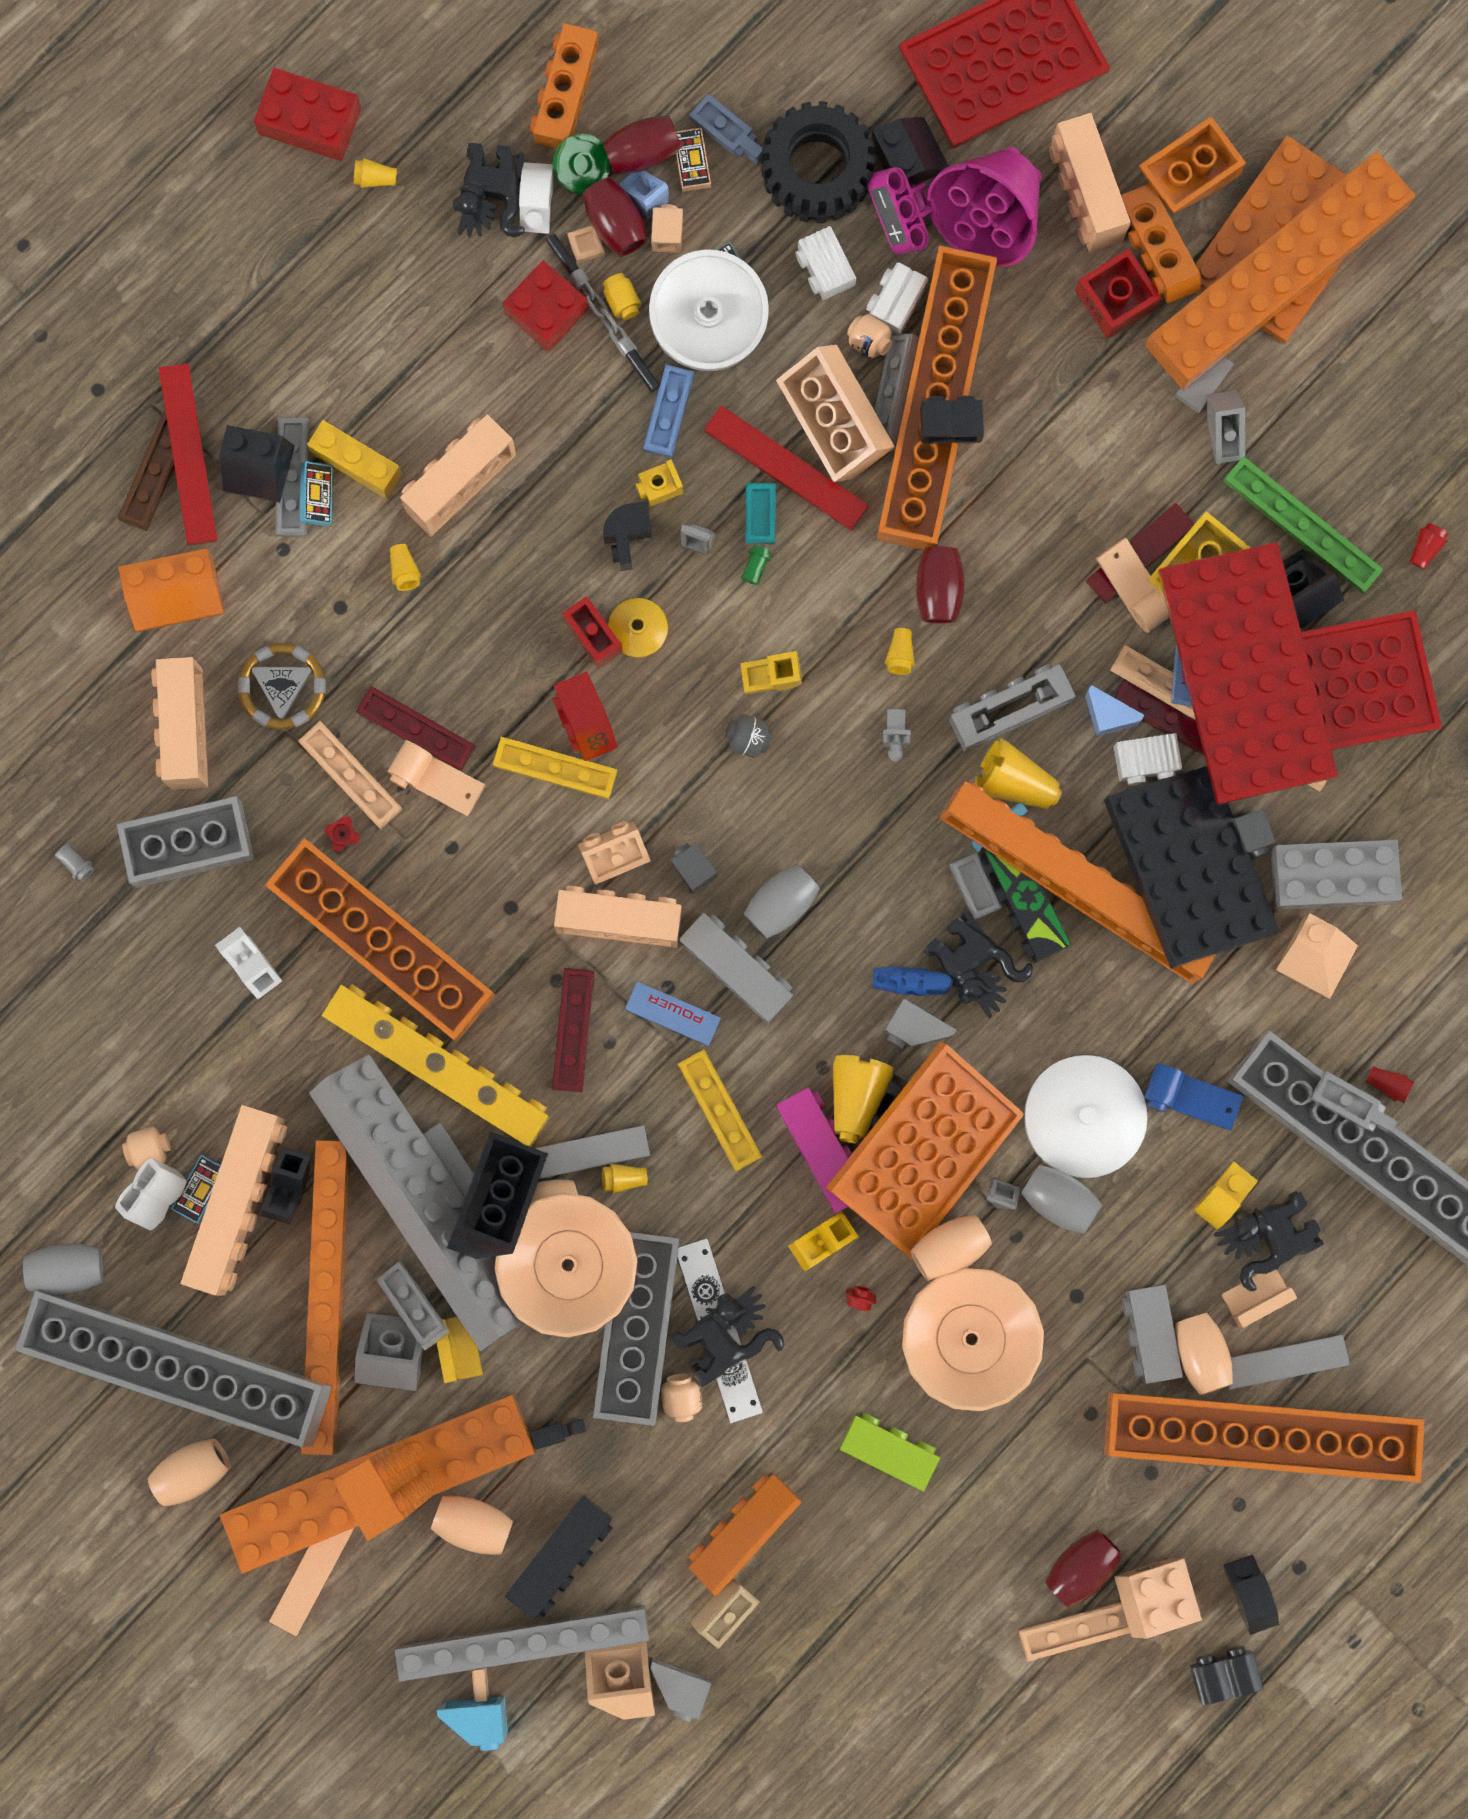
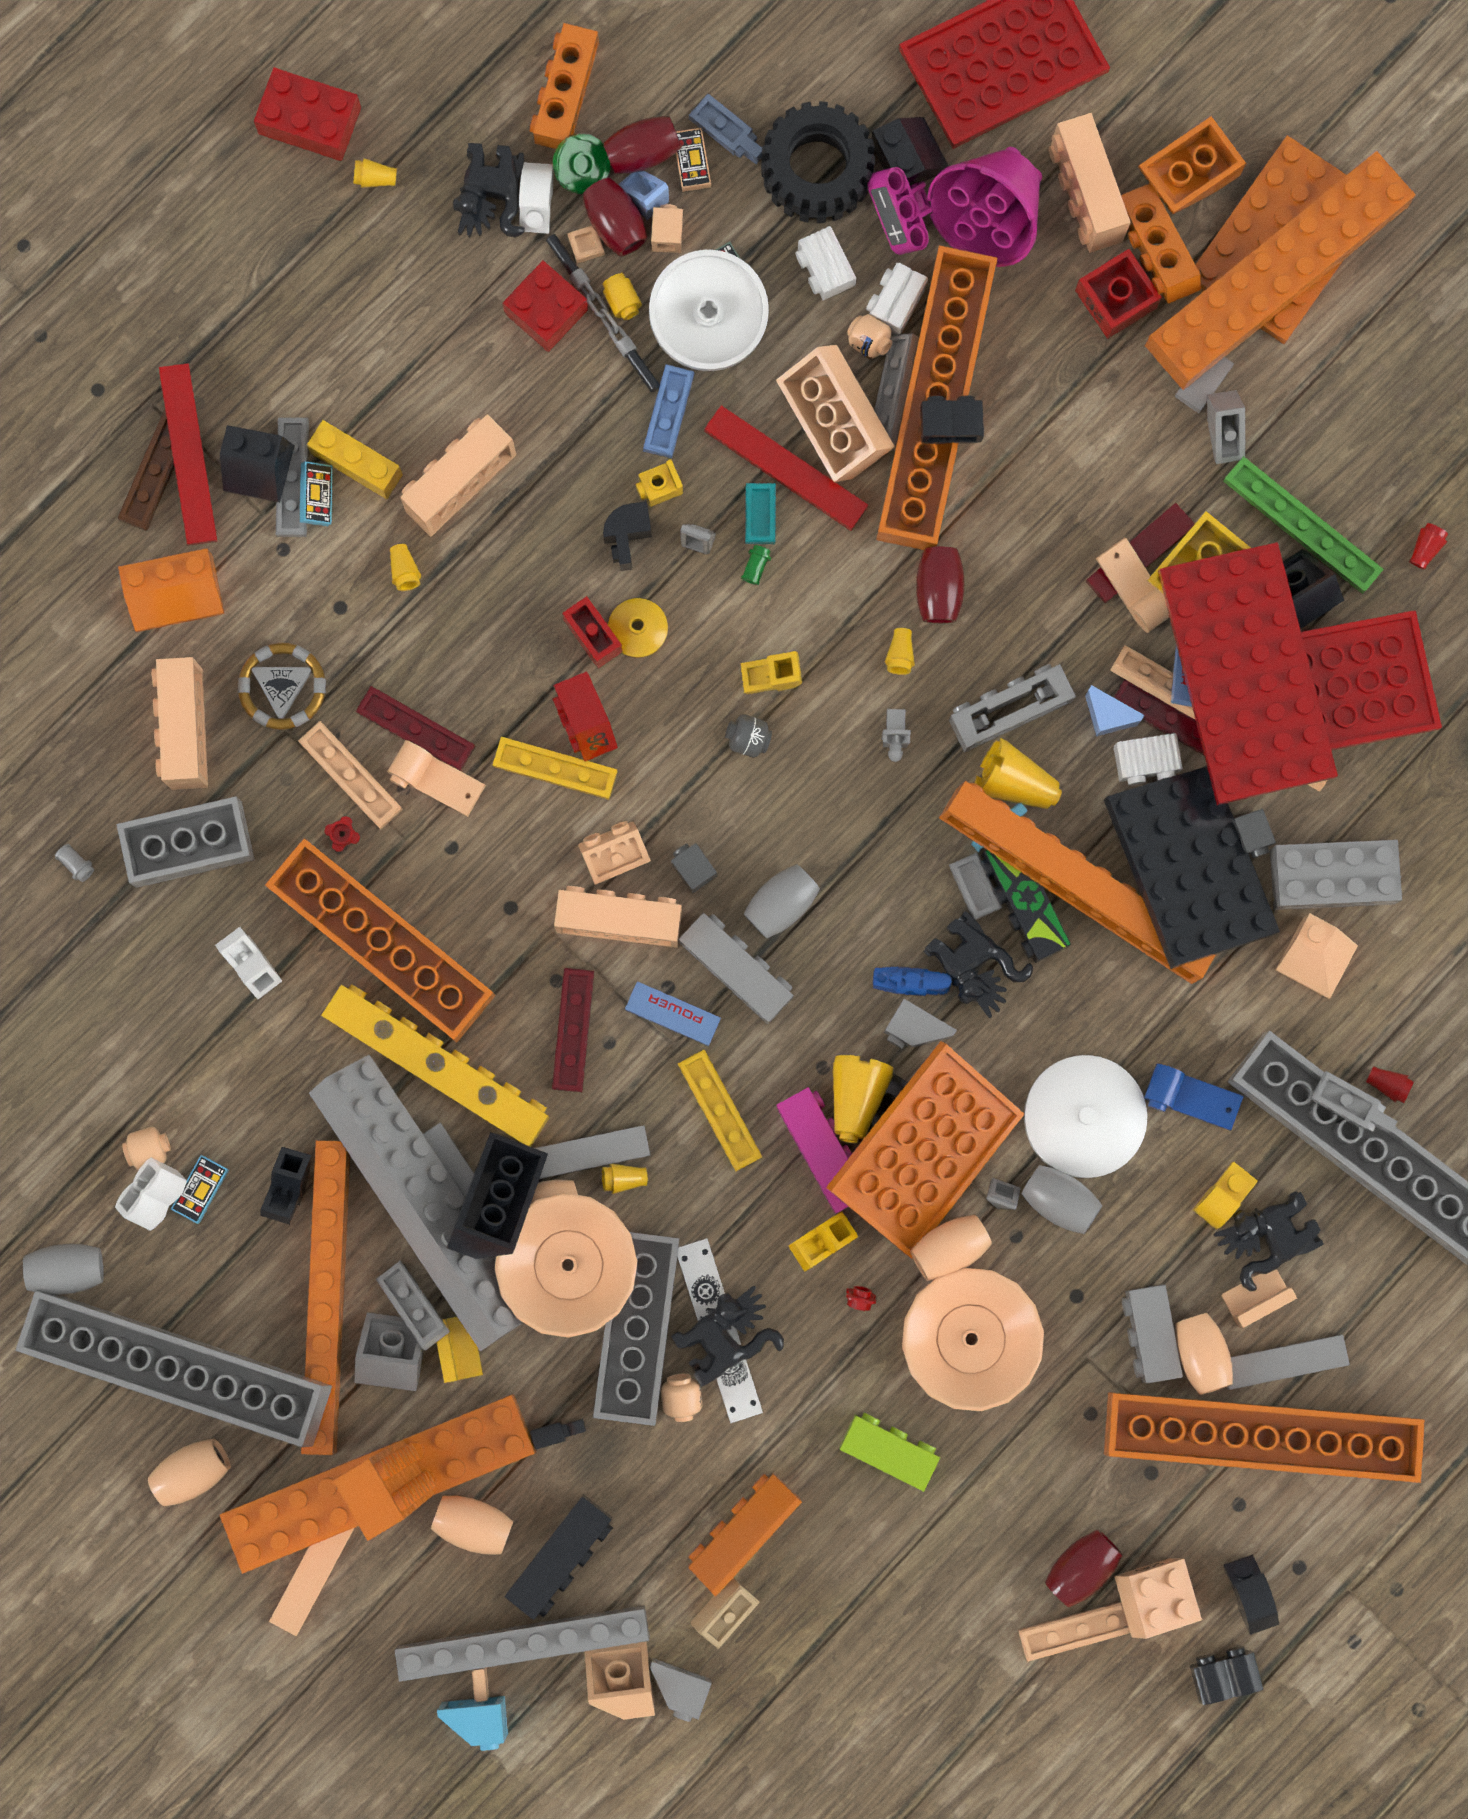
light nougat brick [180,1105,288,1296] -> none

